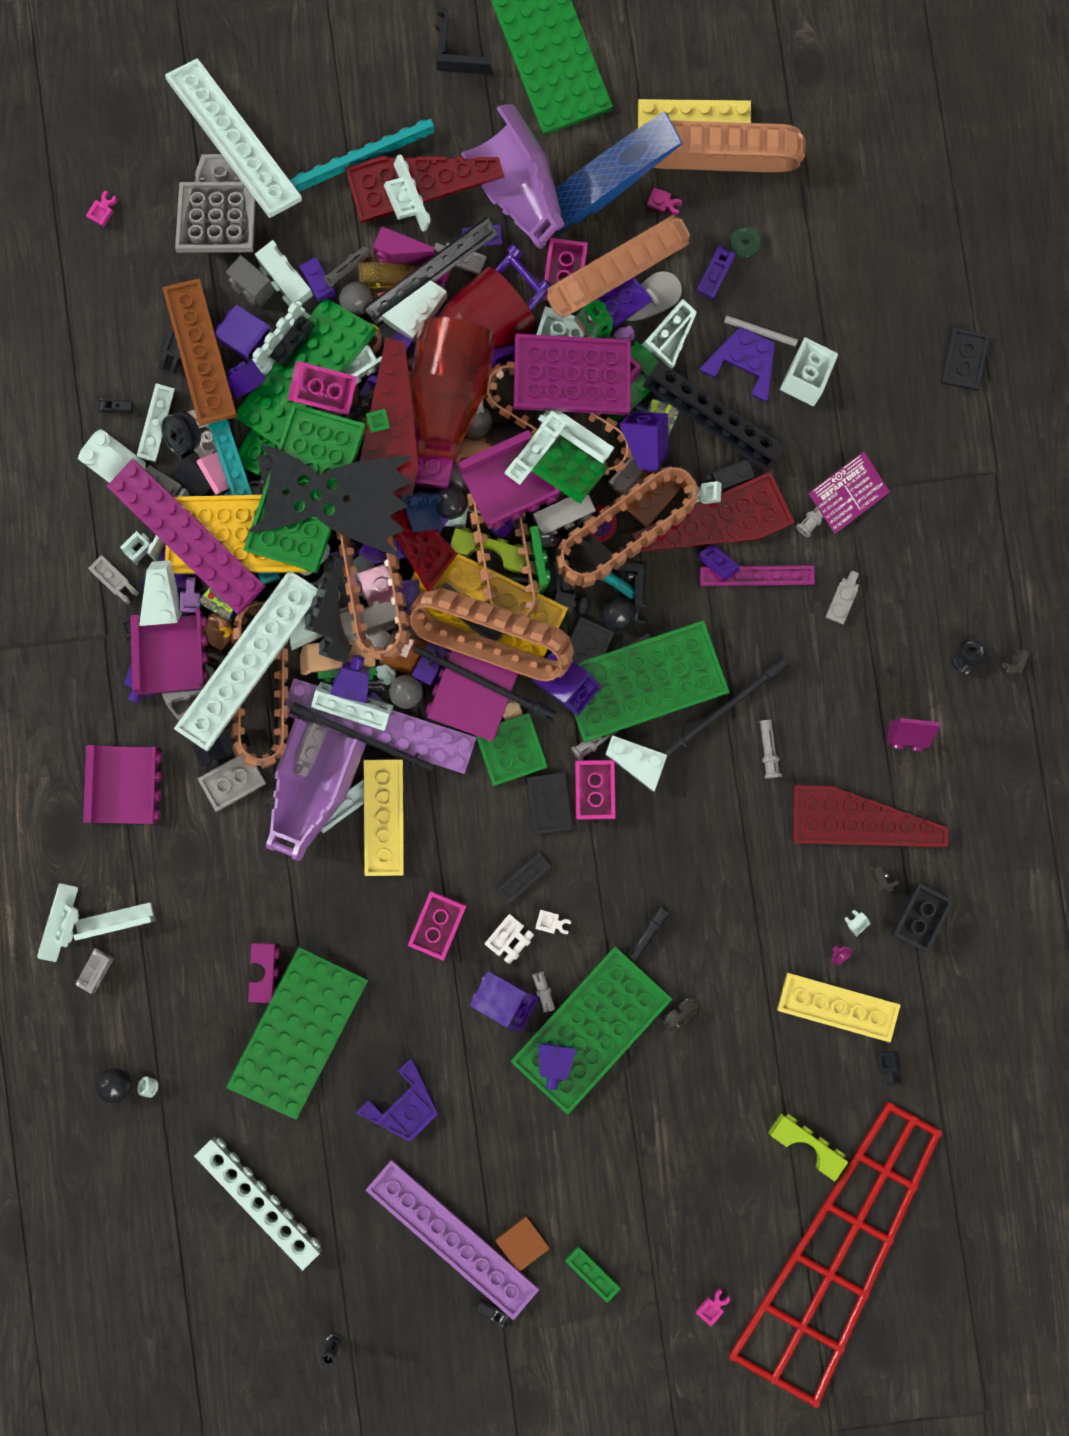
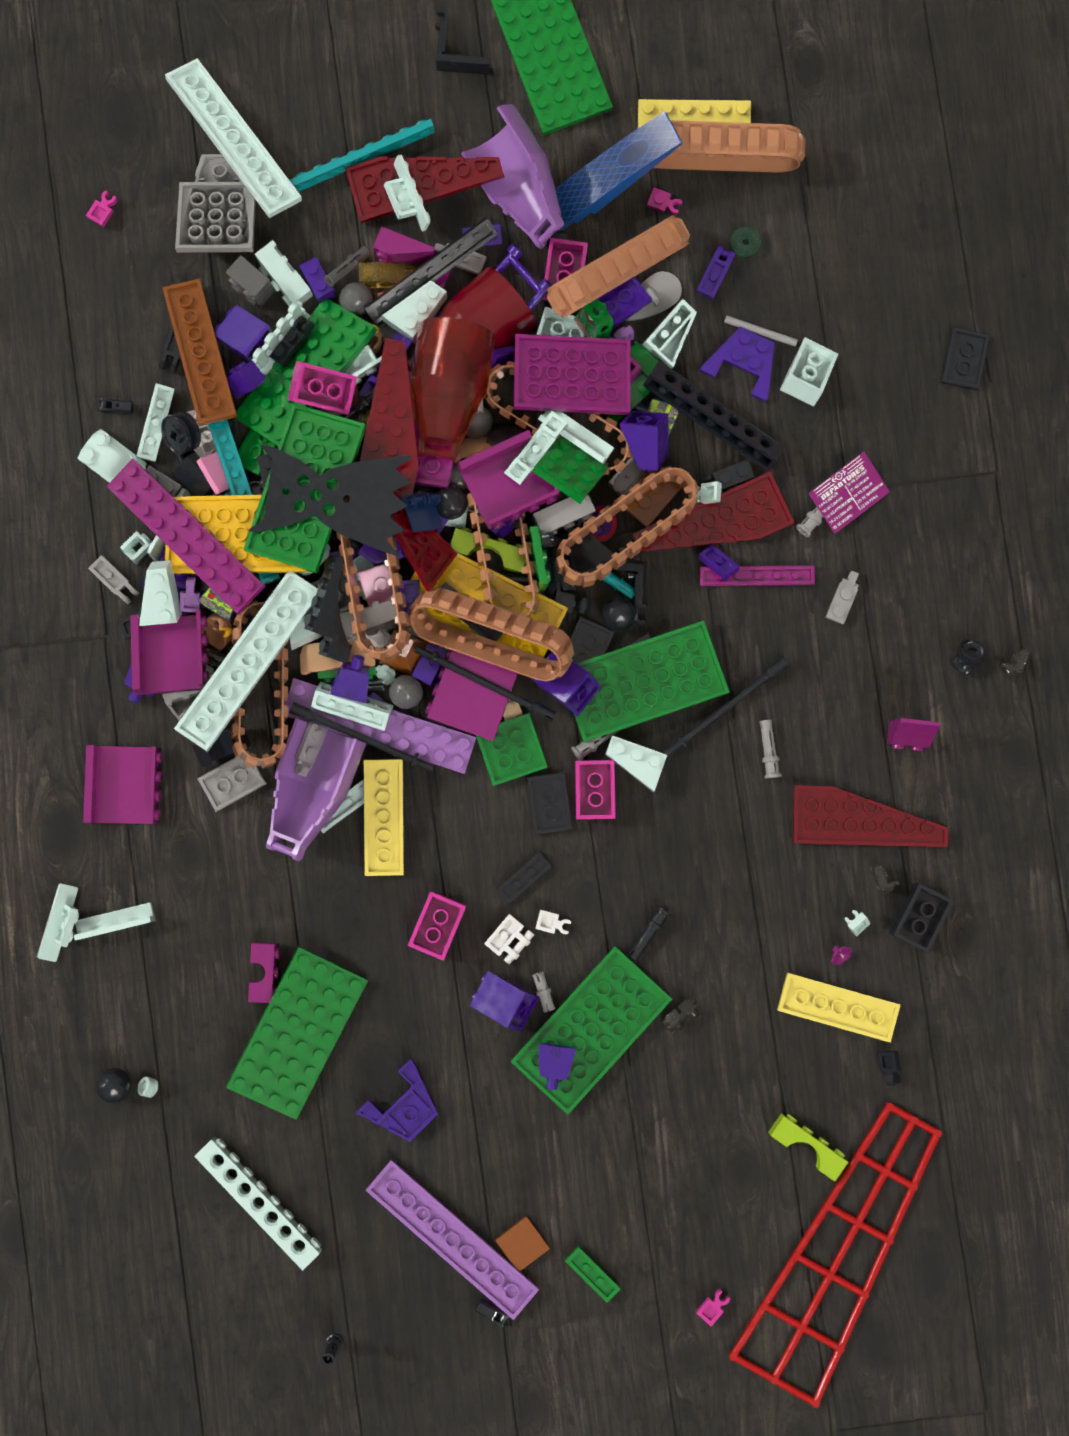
light grey hinge [75,948,114,994] -> none
green tile [366,409,390,433] -> none

